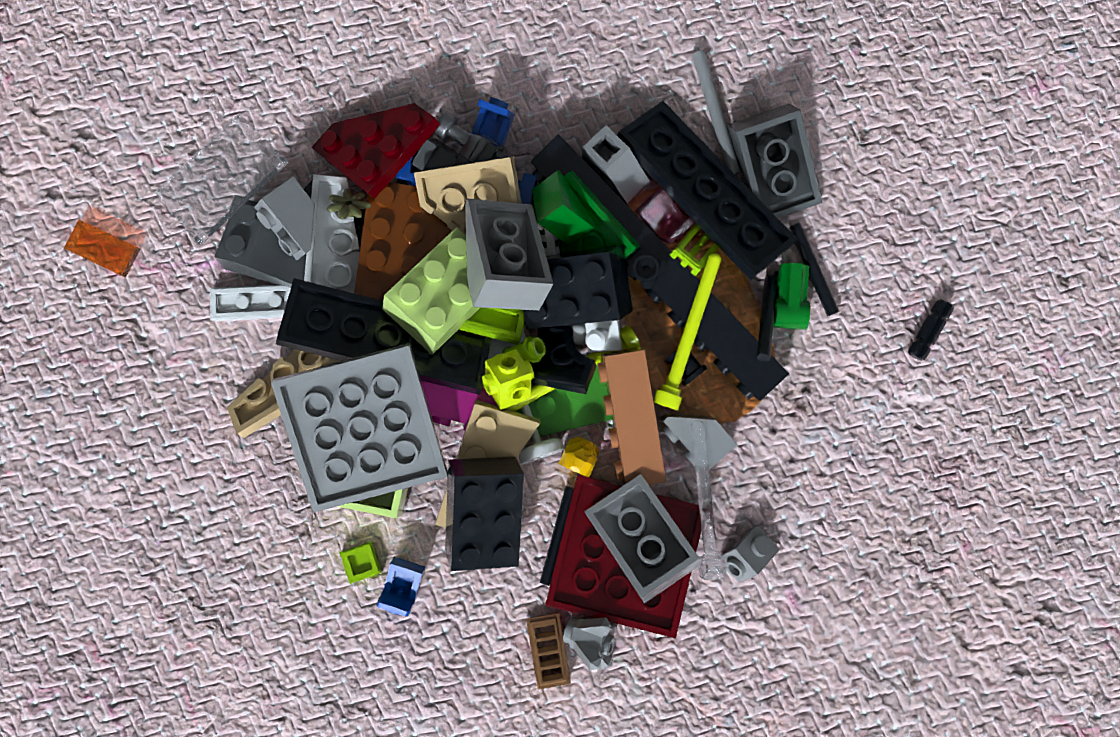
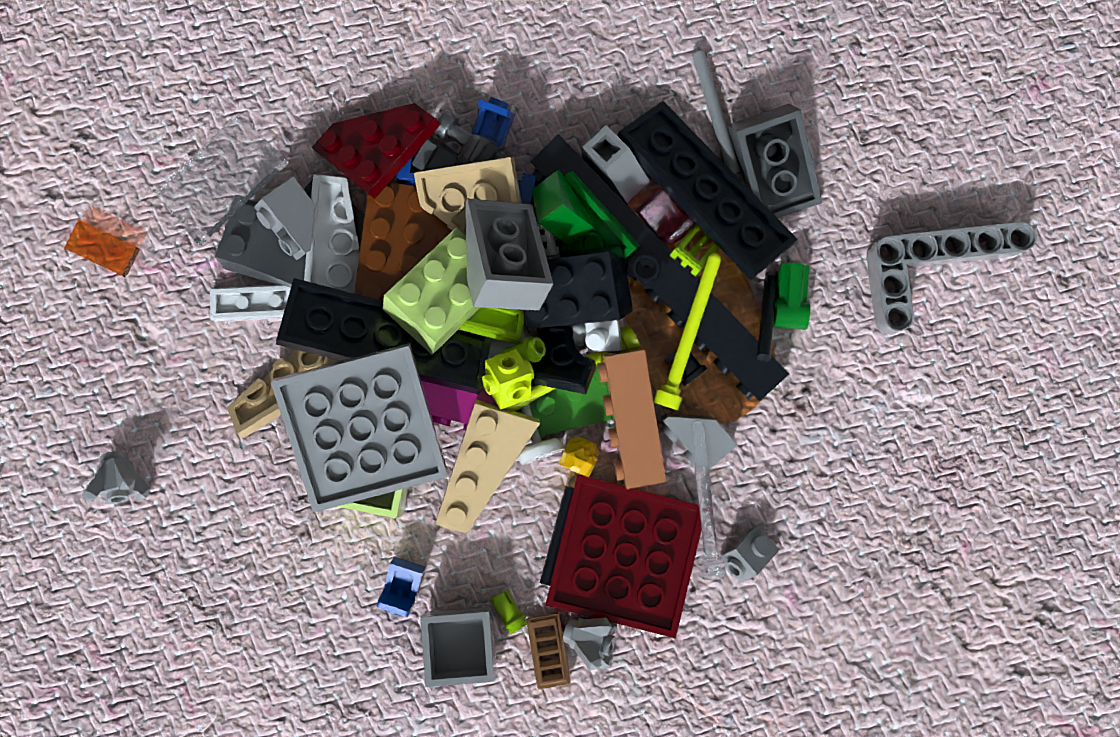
olive plant [327,189,371,220] -> none
lime tile [339,540,383,584] -> none
black brick [445,457,524,571] -> none
light grey slope [584,474,700,603] -> none
black bar [788,222,840,317] -> none
black axle [908,299,954,361] -> none
none -> light grey rock [82,451,151,504]
none -> light grey piece [420,606,497,687]
none -> lime pin [489,589,527,635]
none -> light grey beam [866,222,1037,335]

